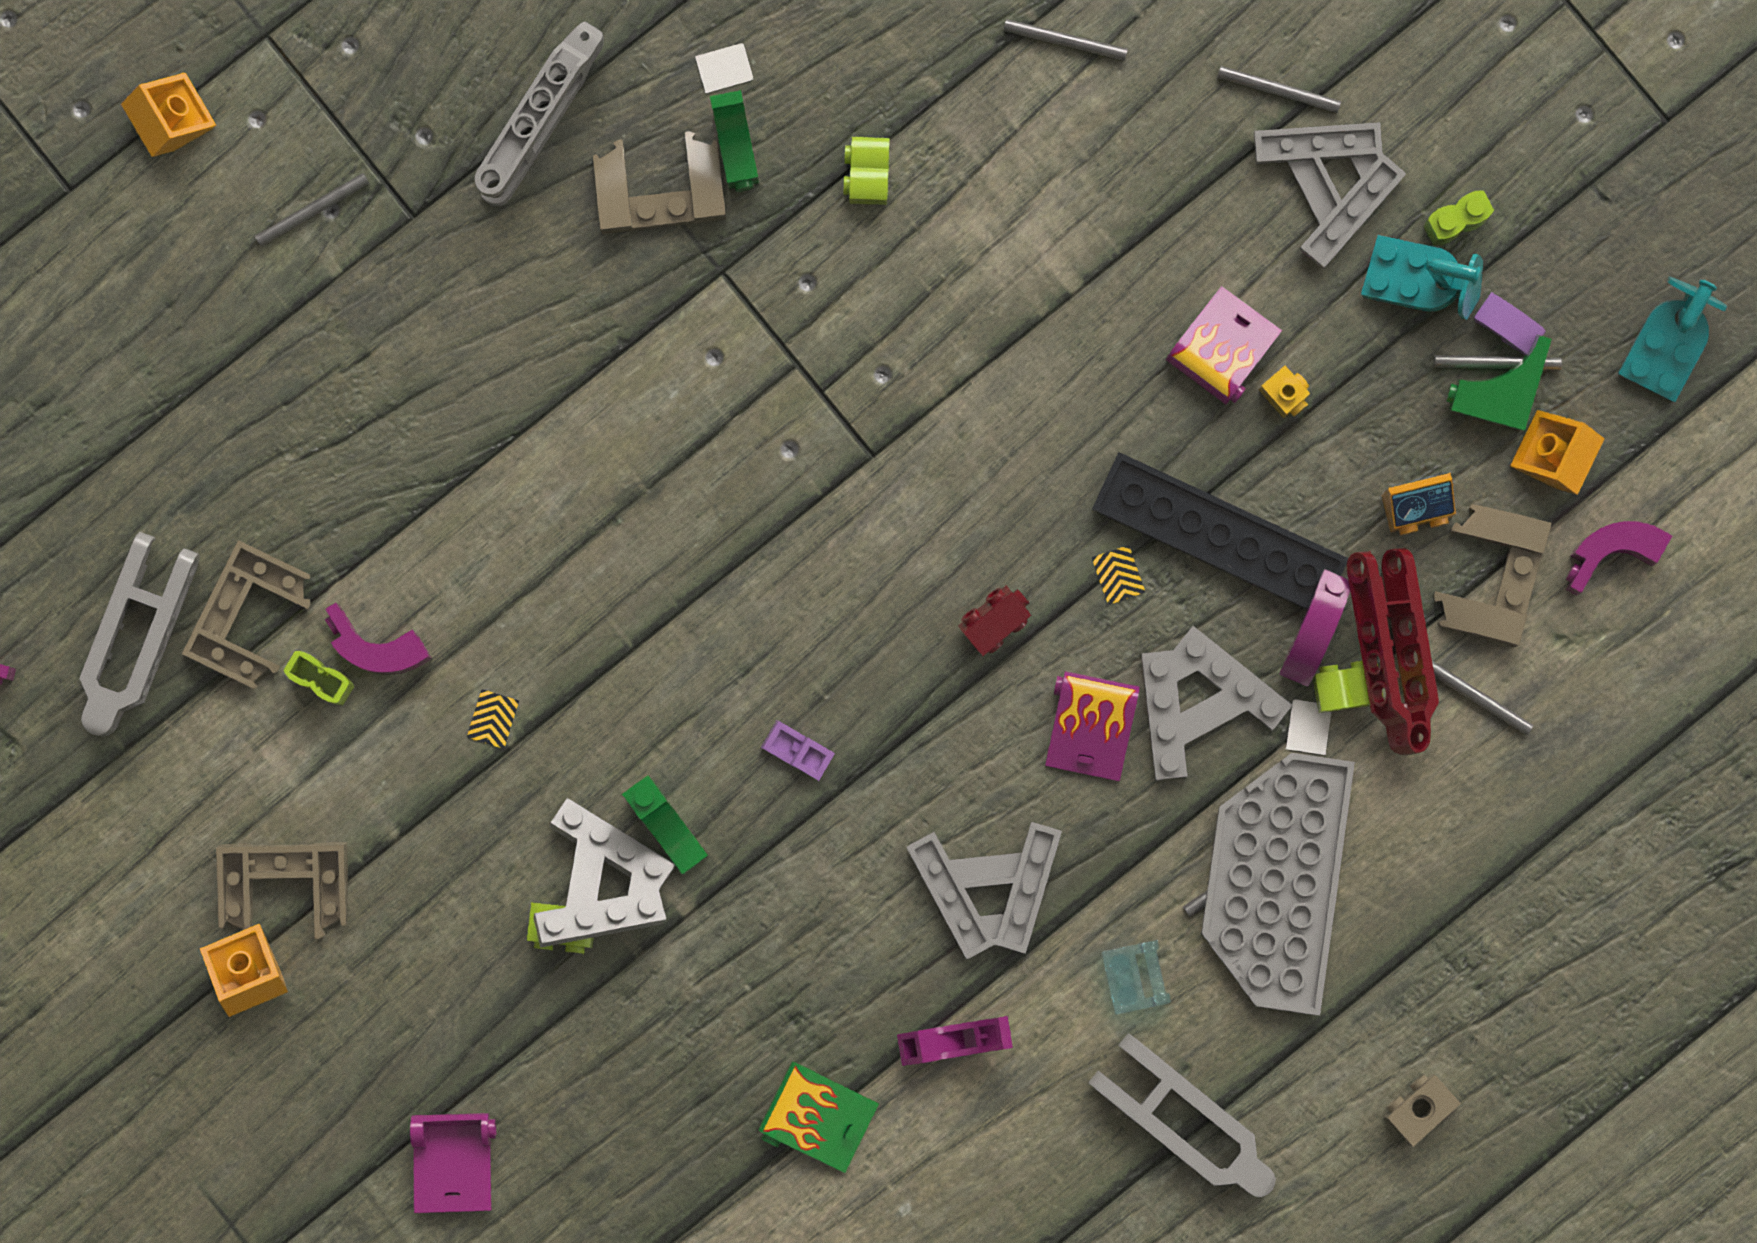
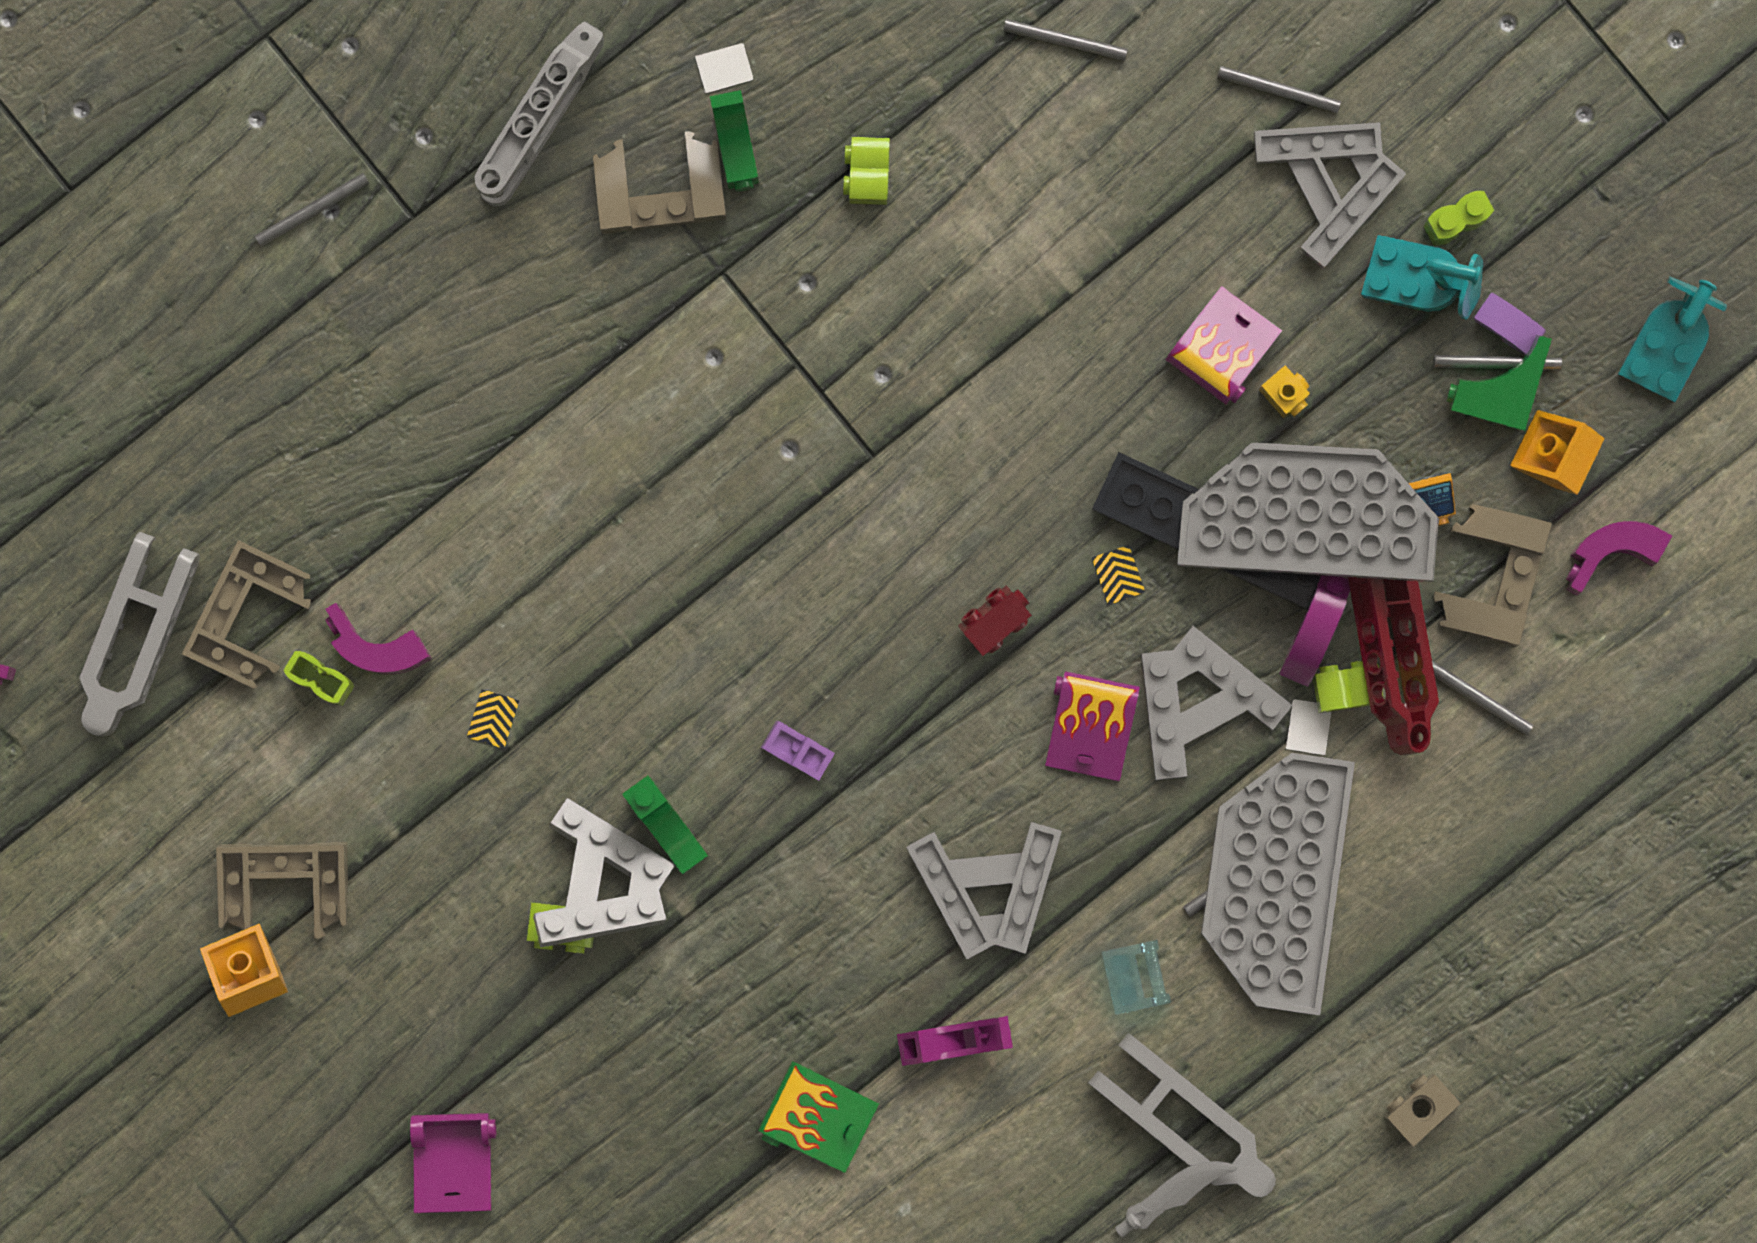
light orange slope [121,73,216,157] -> none
none -> light grey sword [1115,1161,1238,1237]
none -> light grey plate [1177,443,1439,582]

